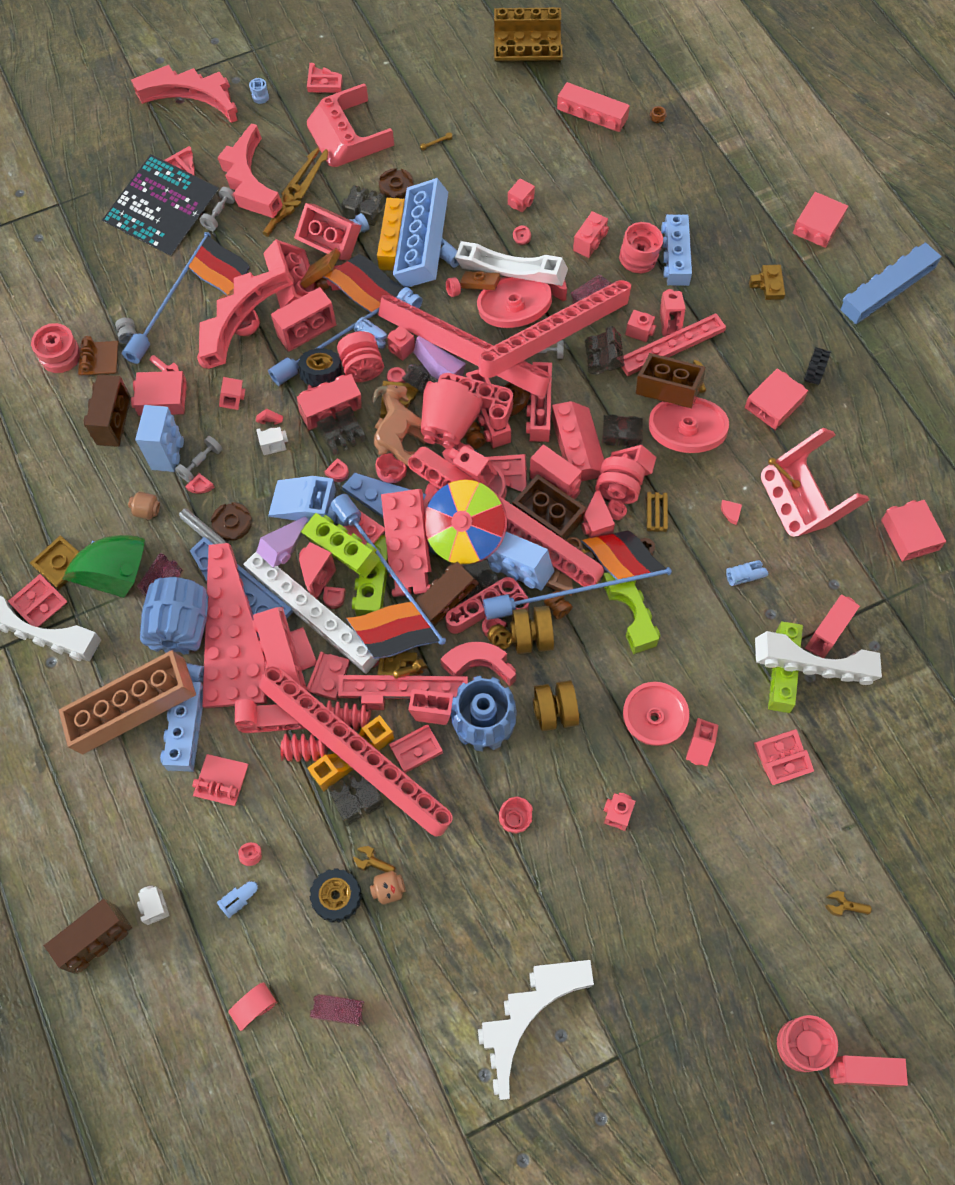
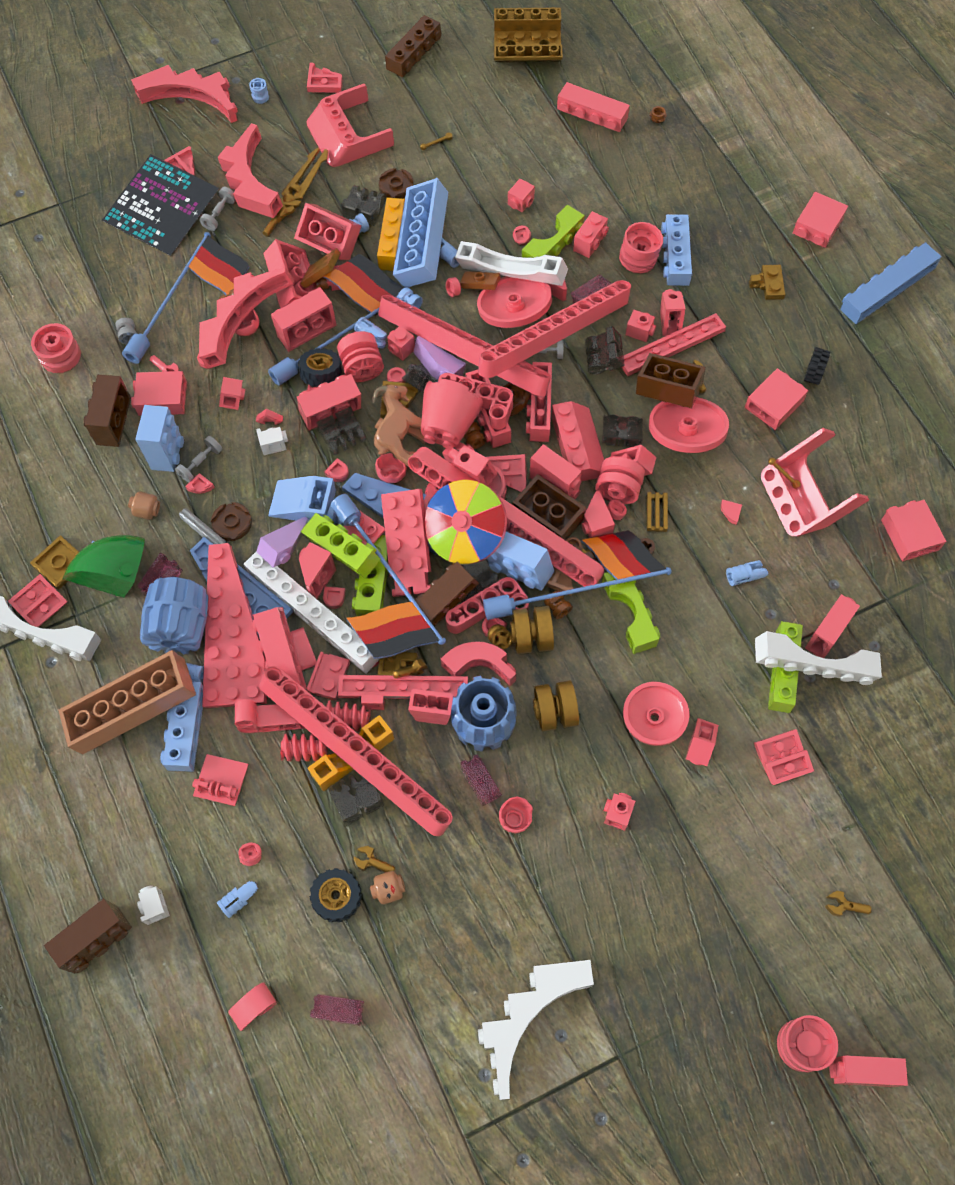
dark orange hinge [78,336,119,376] -> none
coral plate [389,724,443,773] -> none
none -> reddish brown brick [385,15,442,77]
none -> clear pink hinge [460,755,502,806]
none -> lime arch [521,204,585,258]

